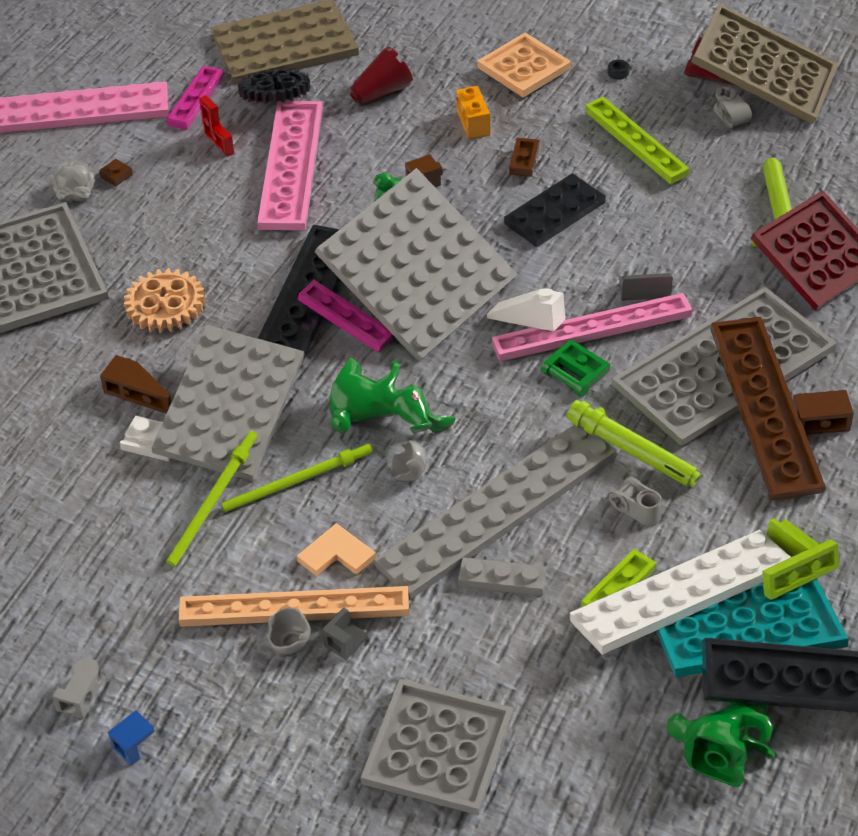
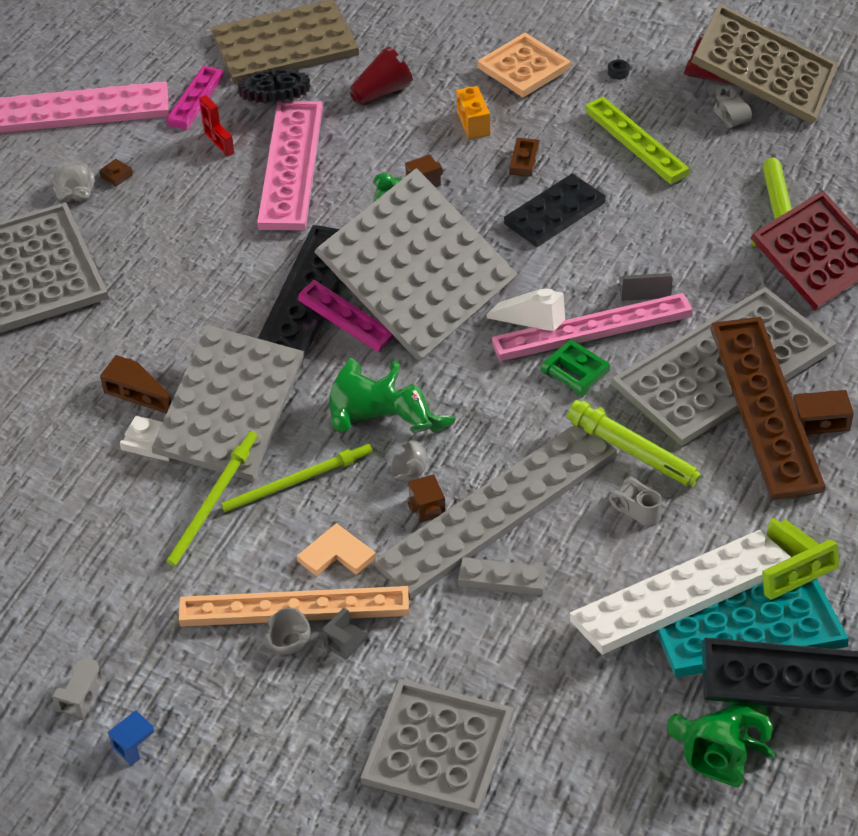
light nougat gear [124,268,205,333] -> none
lime plate [581,548,657,607] -> none
none -> reddish brown brick [407,474,445,523]

